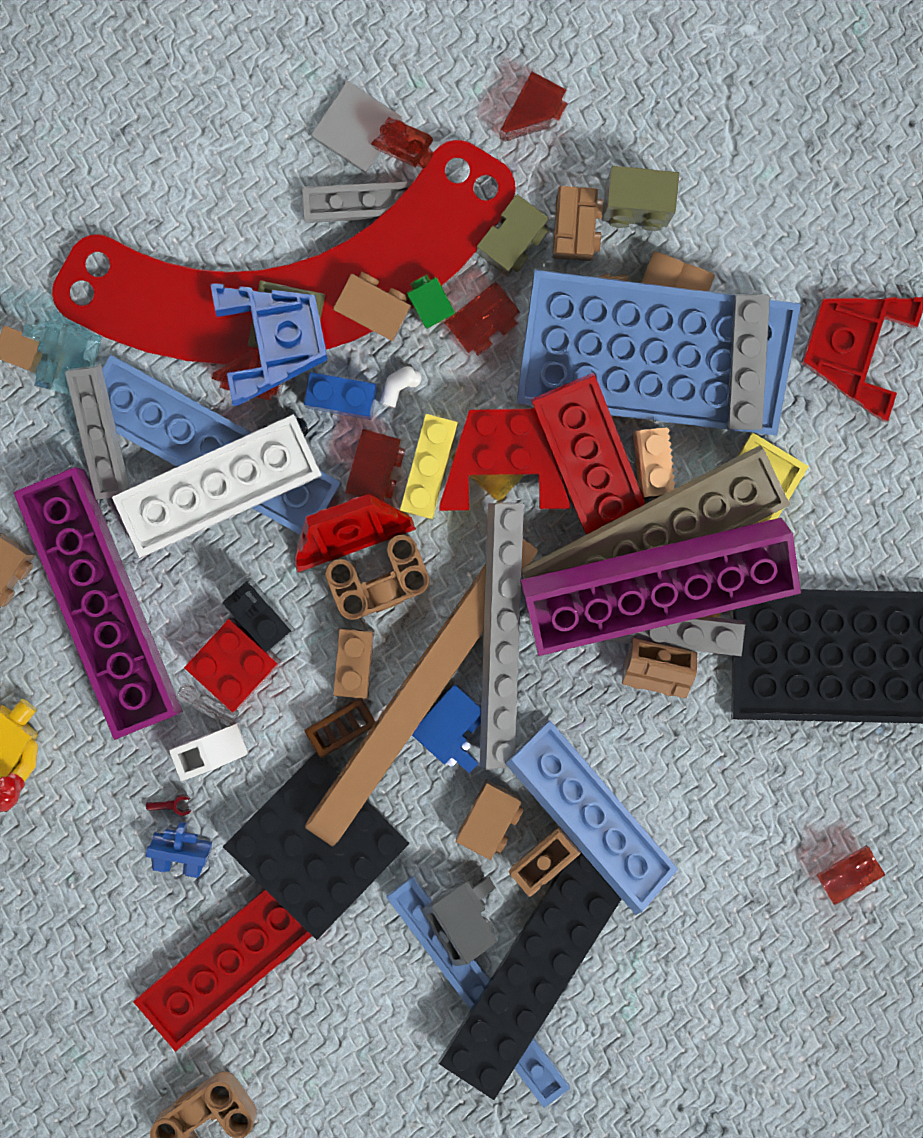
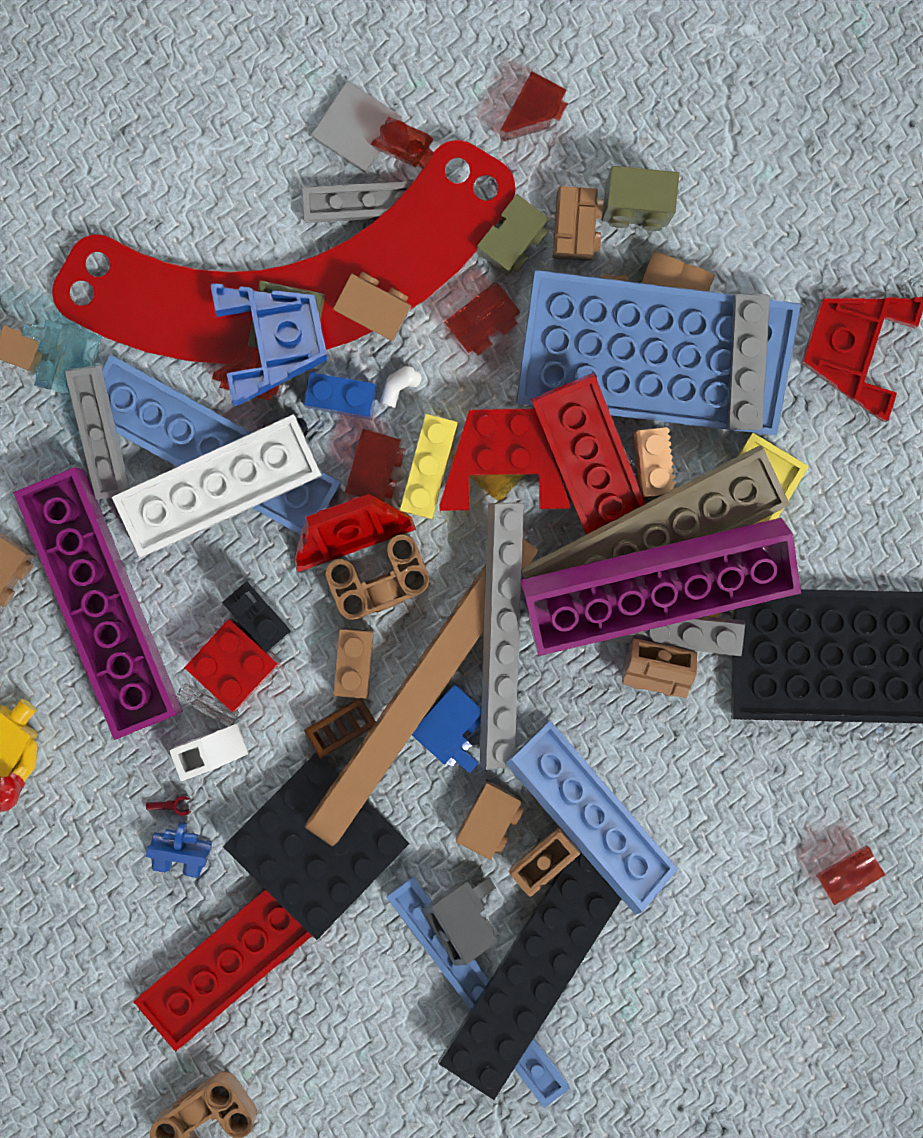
green brick [406,274,455,329] -> none

